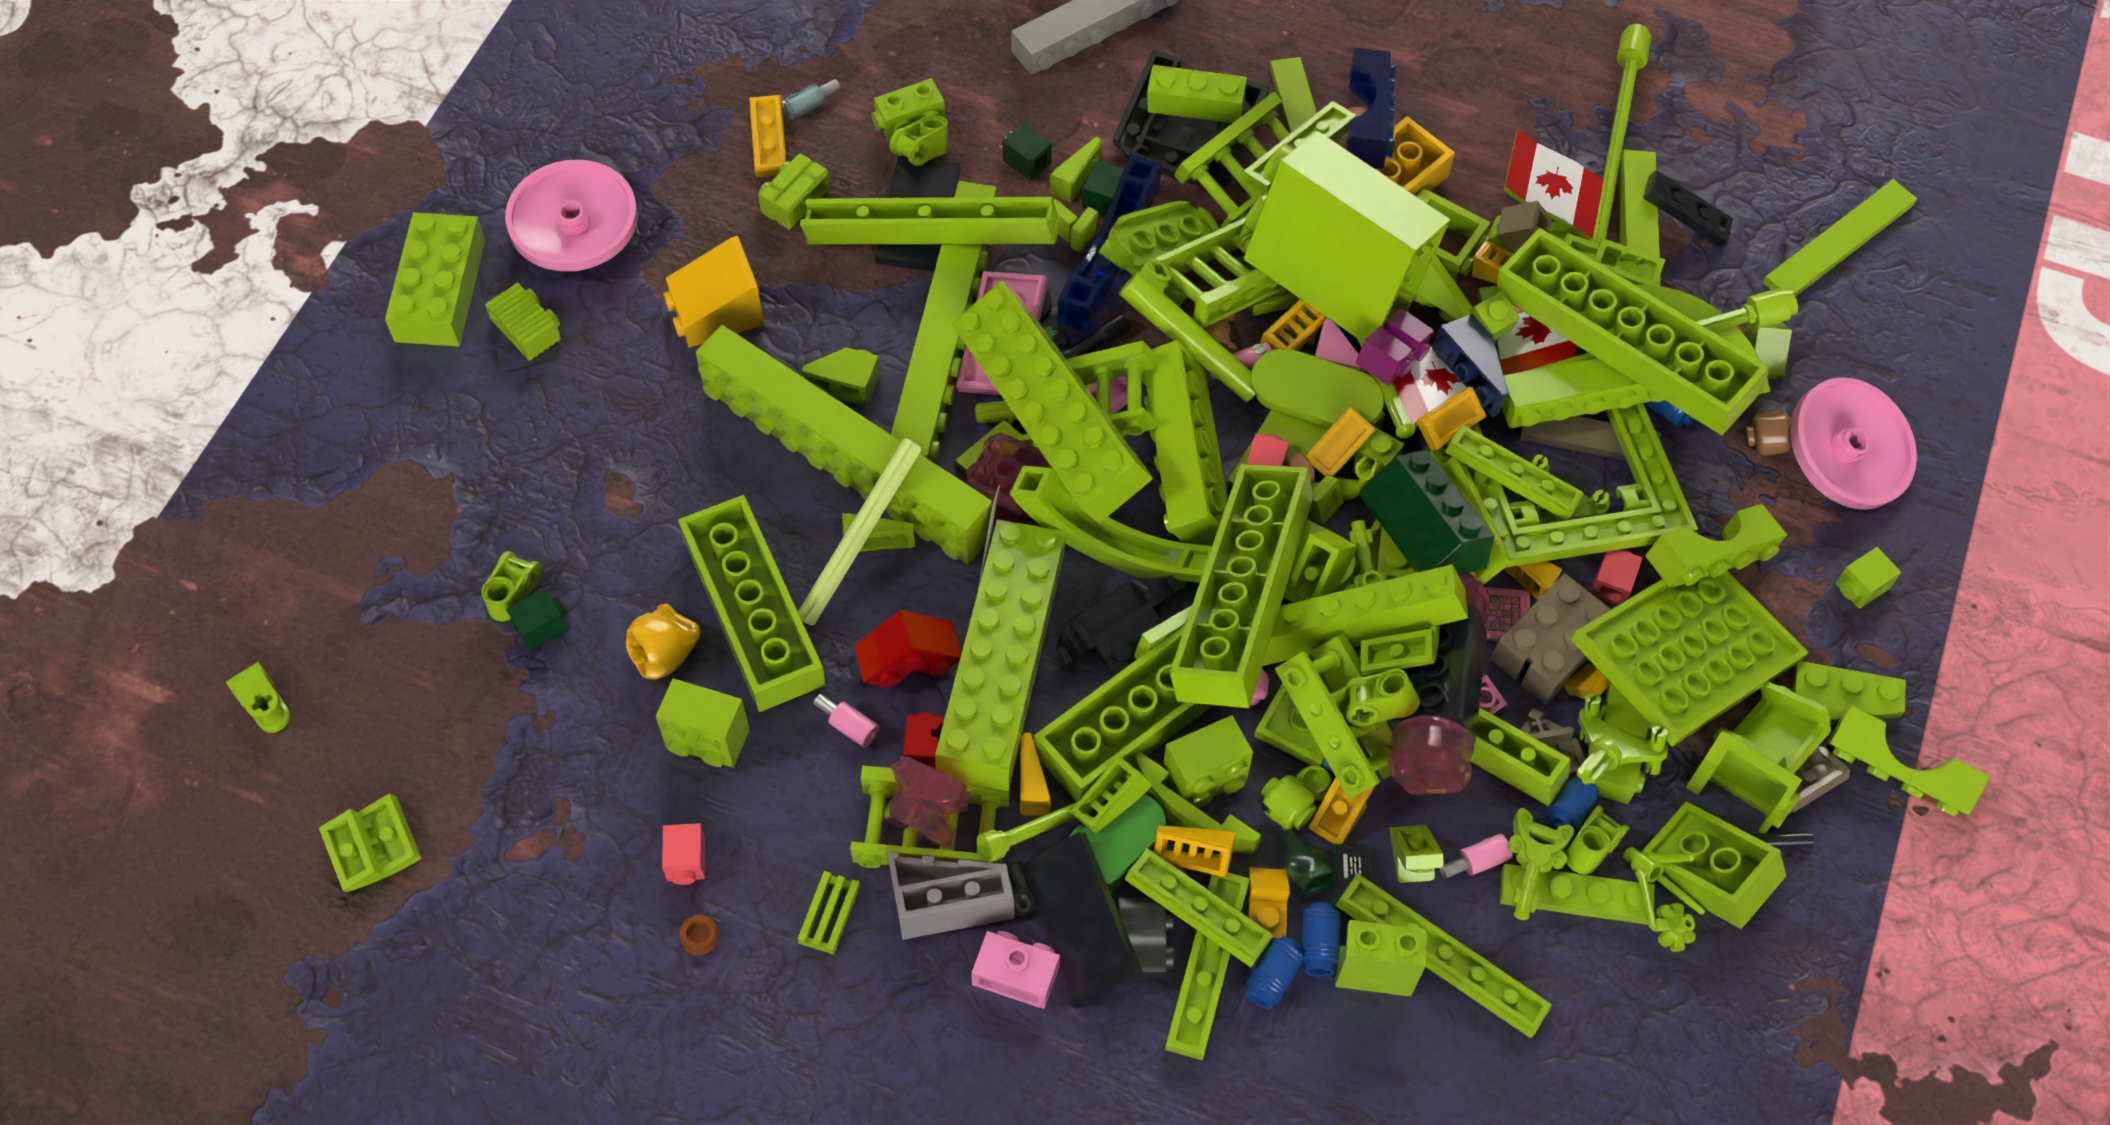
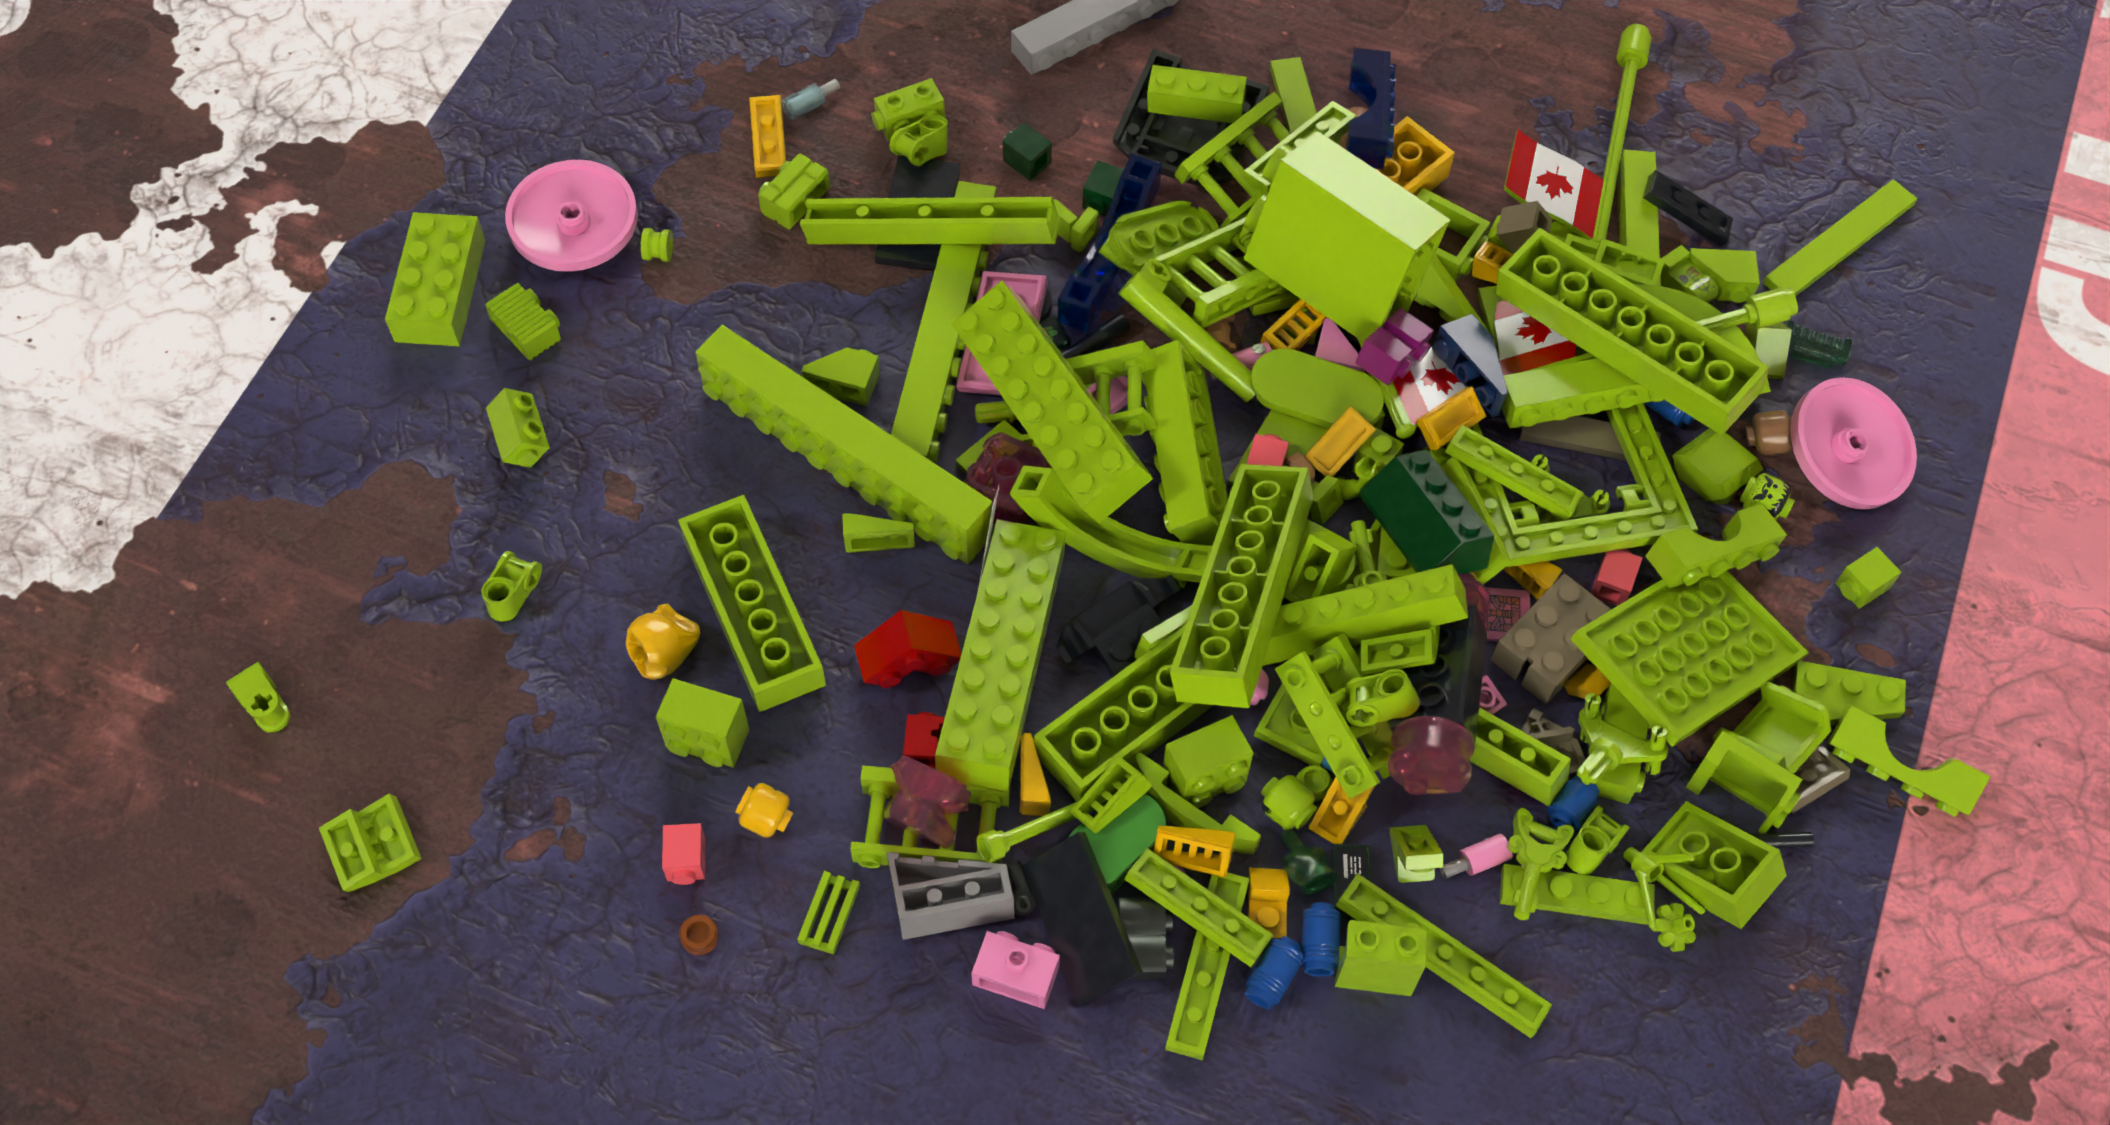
dark green brick [506,588,568,651] -> none
yellow slope [663,236,764,348] -> none
yellowish green axle [798,438,921,626] -> none
bright pink piece [813,694,880,748] -> none
lime slope [1050,137,1102,203] -> none
lime brick [1469,291,1520,341] -> none
none -> lime brick [486,388,550,468]
none -> lime wheel [641,228,673,262]
none -> yellow head [735,783,793,838]
none -> lime leg [1660,245,1719,303]
none -> lime slope [1673,428,1764,505]
none -> lime slope [1688,248,1760,303]
none -> lime head [1739,473,1795,520]
none -> clear green piece [1786,321,1852,369]

